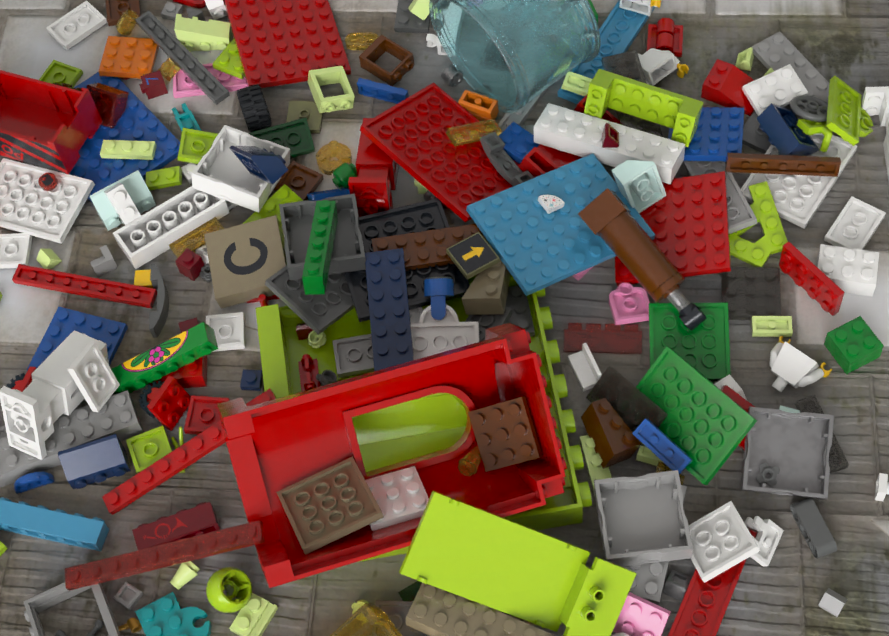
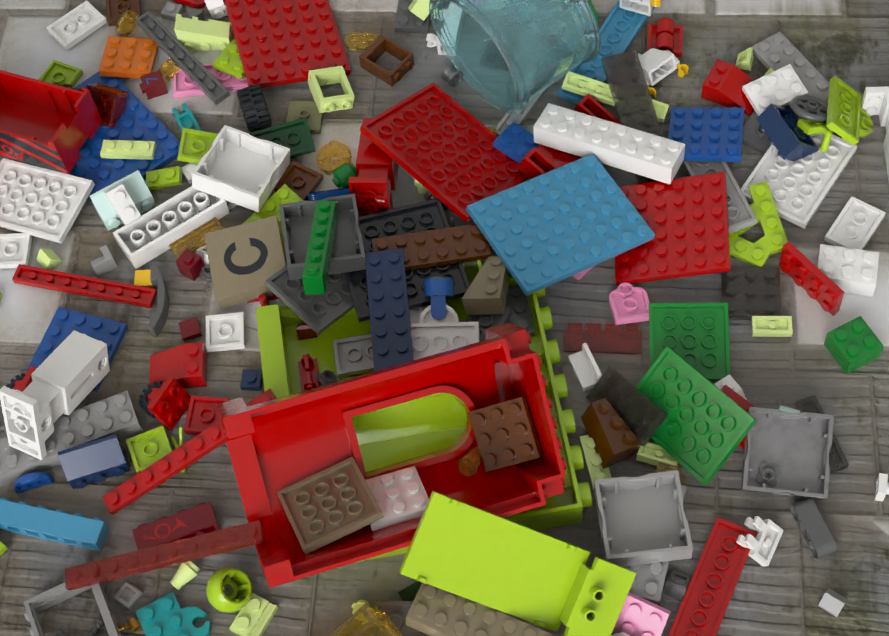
clear red tile [38,173,58,191] -> none
white plate [67,341,120,412] -> none
green brick [111,322,218,395] -> none
dark blue slope [230,145,289,185] -> none
yellowish green plate [308,331,326,348] -> none
blue plate [357,78,409,104] -> none
clear yellow plate [446,119,502,146] -> none
black tile [446,232,500,279] -> none
orange brick [458,90,499,125] -> none
dark grey slope [480,132,534,186] -> none
white tile [537,195,565,214] -> none
reddish brown piece [578,188,707,331] -> none
lime plate [584,69,704,147] -> none
dark red slope [602,123,619,148] -> none
light aqua slope [611,160,666,213] -> none
blue plate [632,418,693,475] -> none
white plate [689,501,761,583] -> none
reddish brown plate [725,153,841,177] -> none
white torso [770,336,832,392] -> none

